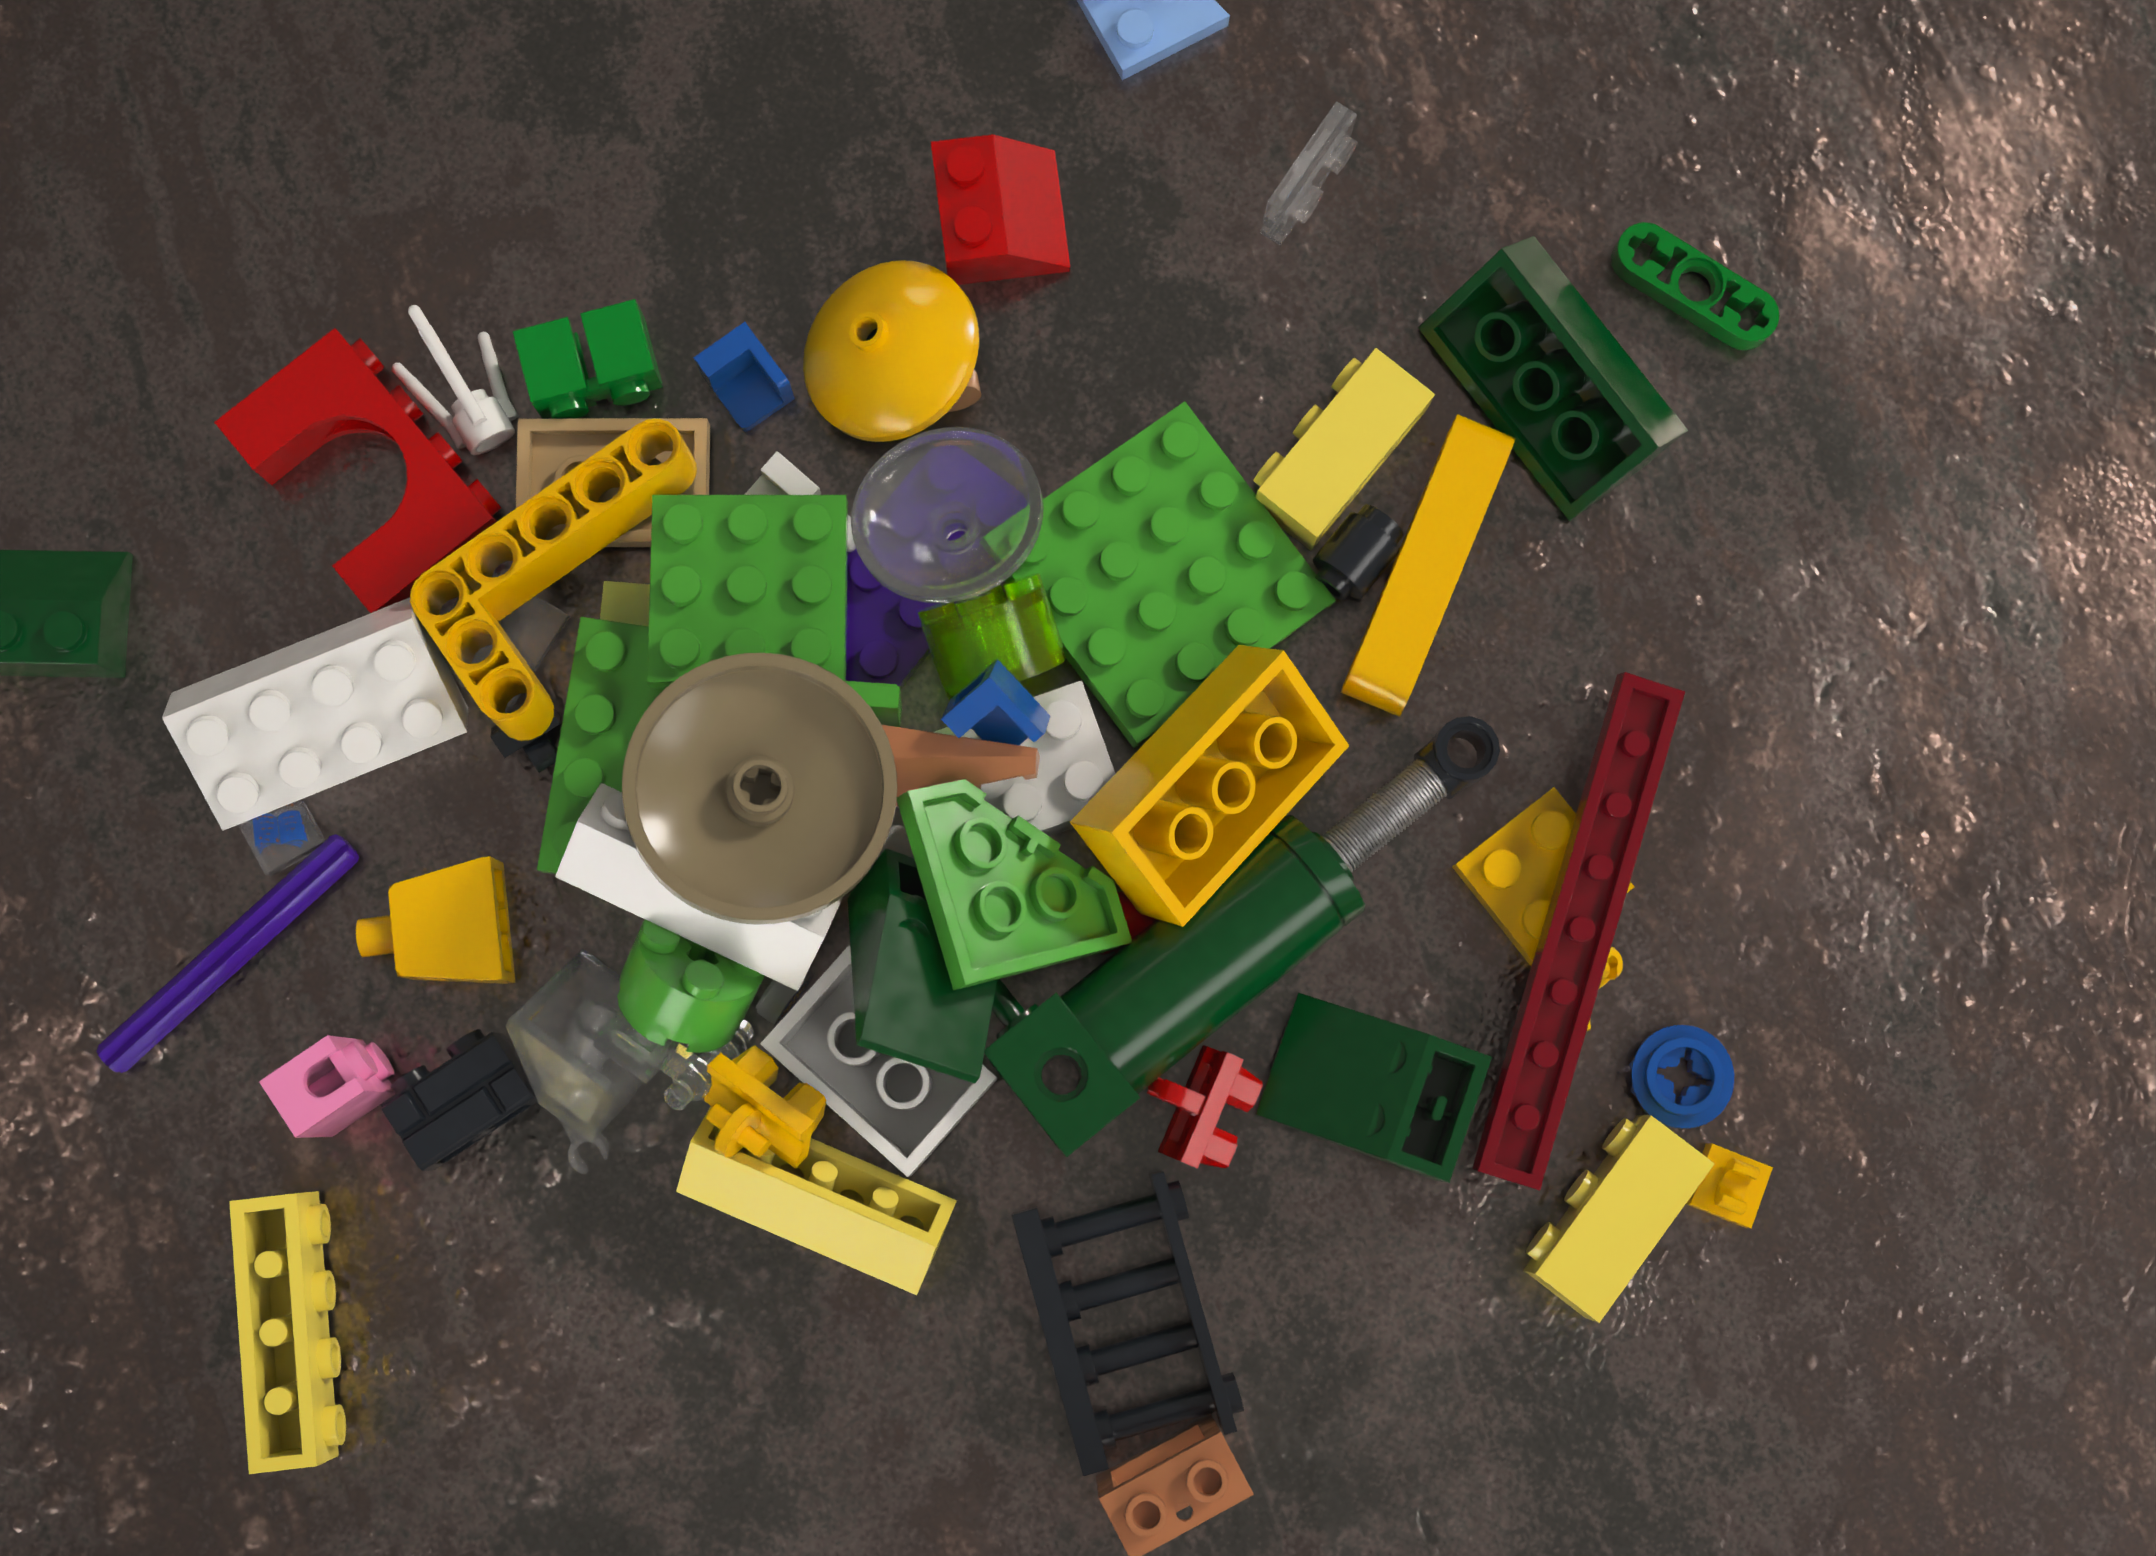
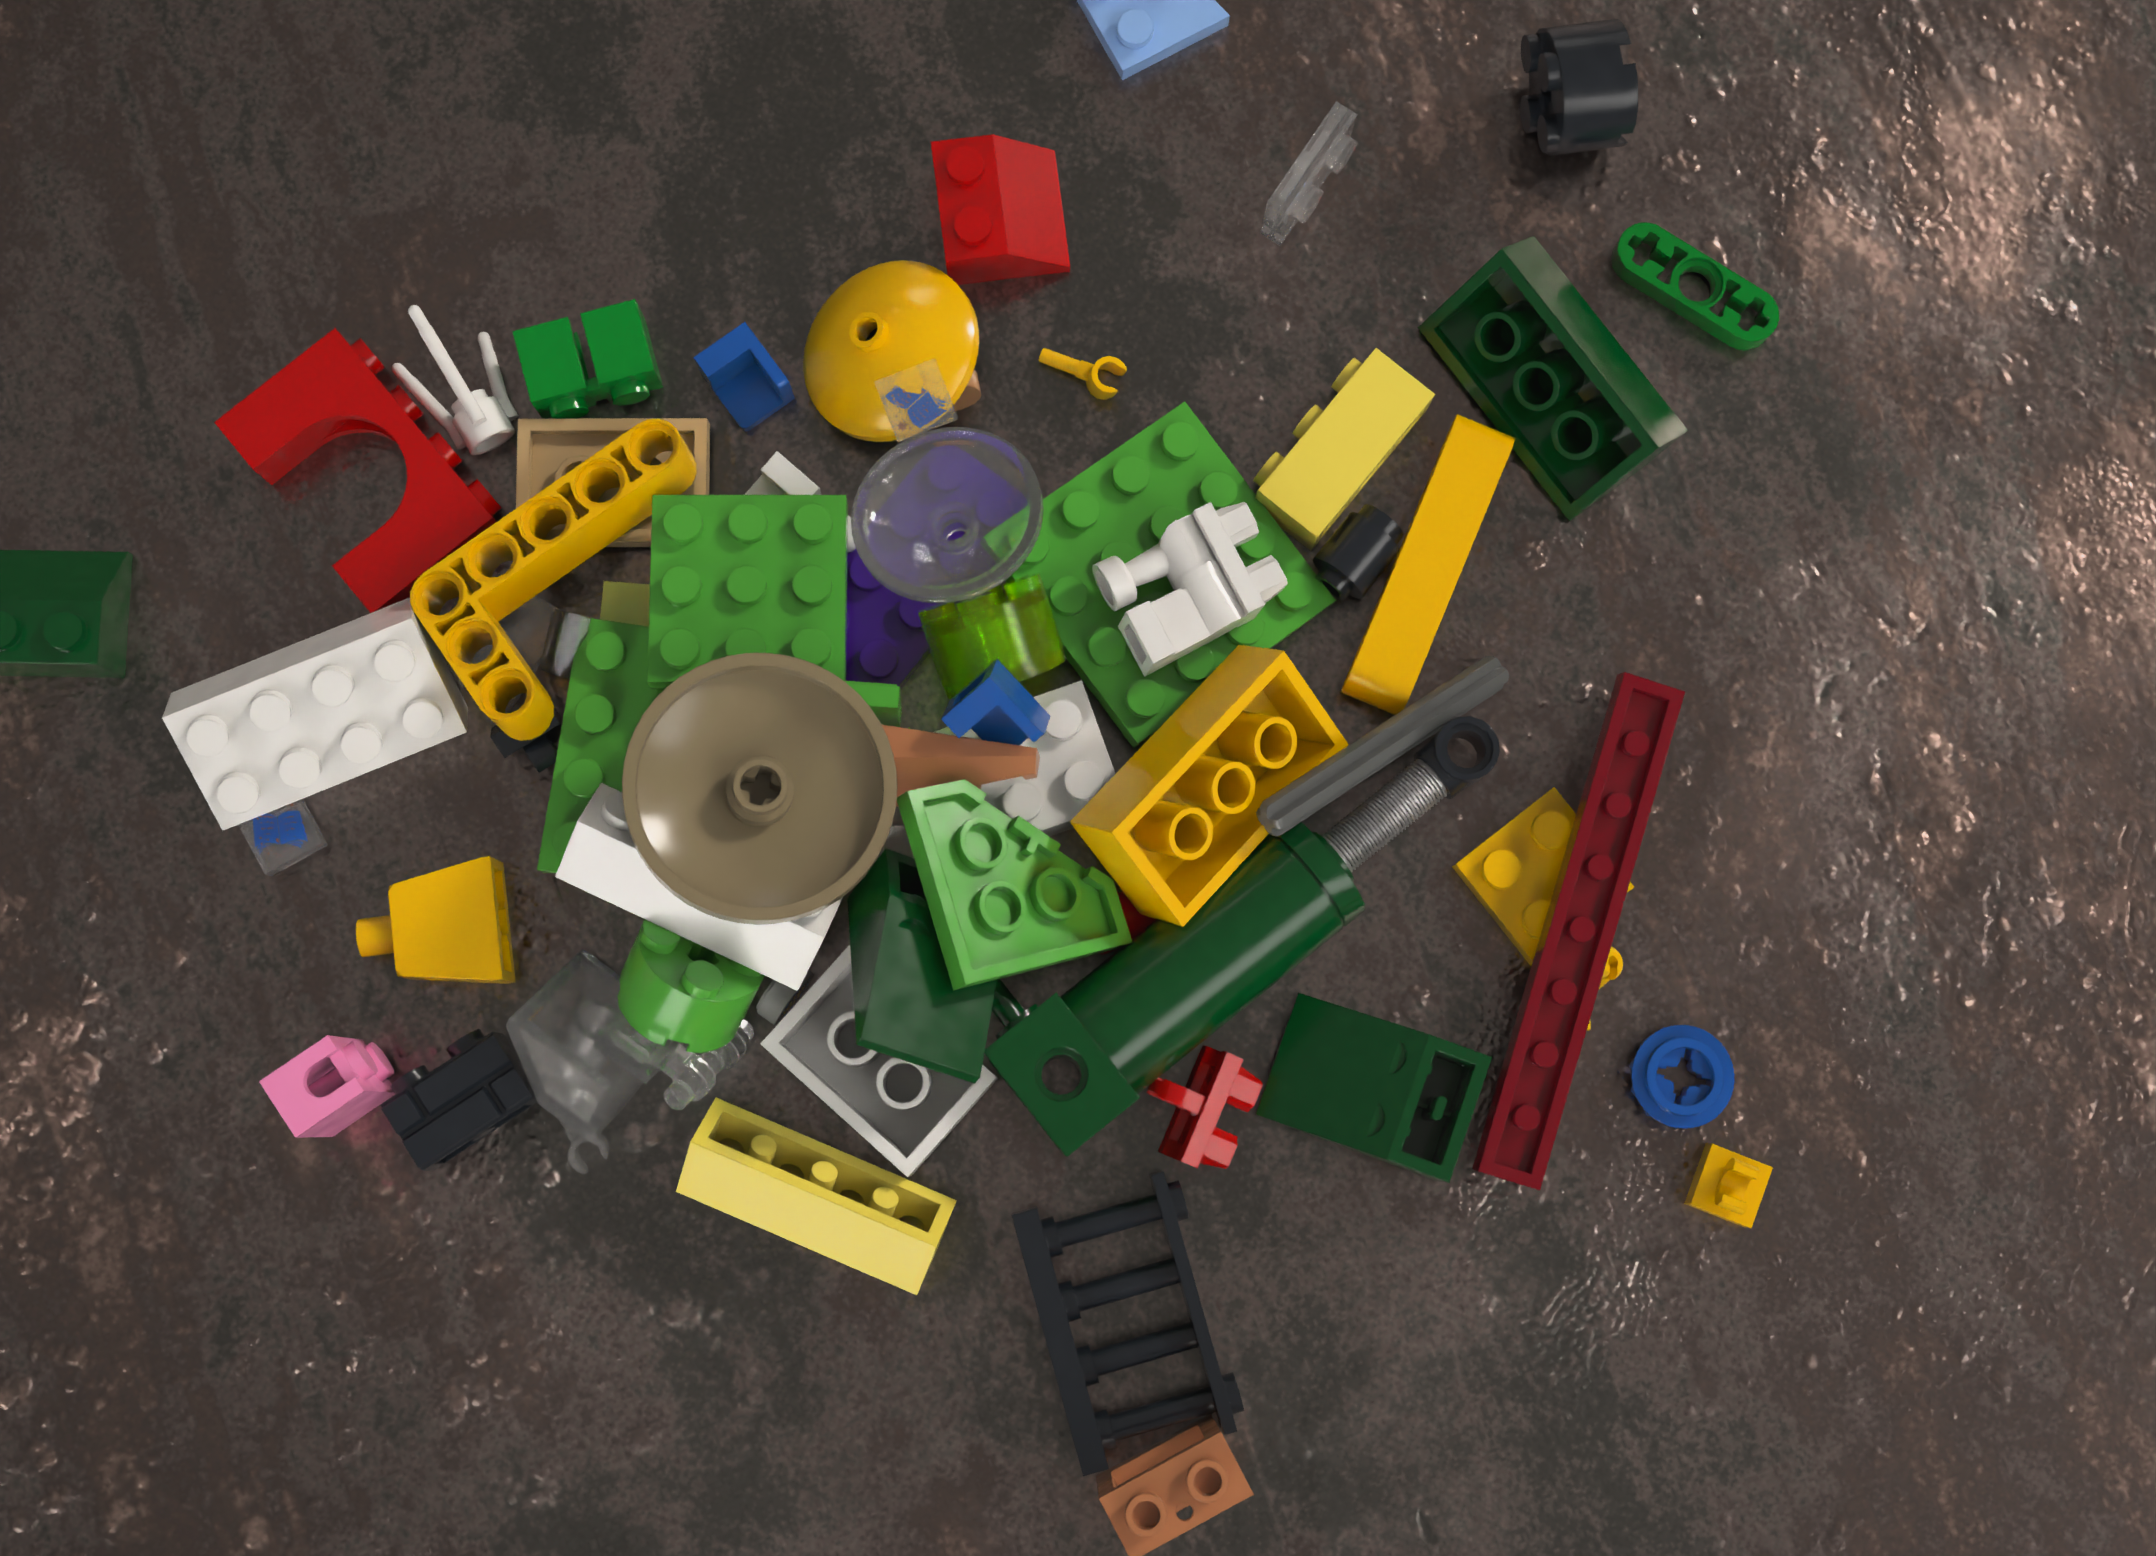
dark purple axle [96,834,359,1073] -> none
light yellow brick [229,1191,346,1474] -> none
yellow hips [704,1045,826,1169] -> none
light yellow brick [1524,1115,1715,1323] -> none
none -> clear smoke tile [540,609,591,678]
none -> clear tile [874,358,959,442]
none -> yellow hand [1039,348,1127,400]
none -> white hips [1092,502,1288,677]
none -> dark grey axle [1256,656,1509,836]
none -> black brick [1520,19,1638,156]

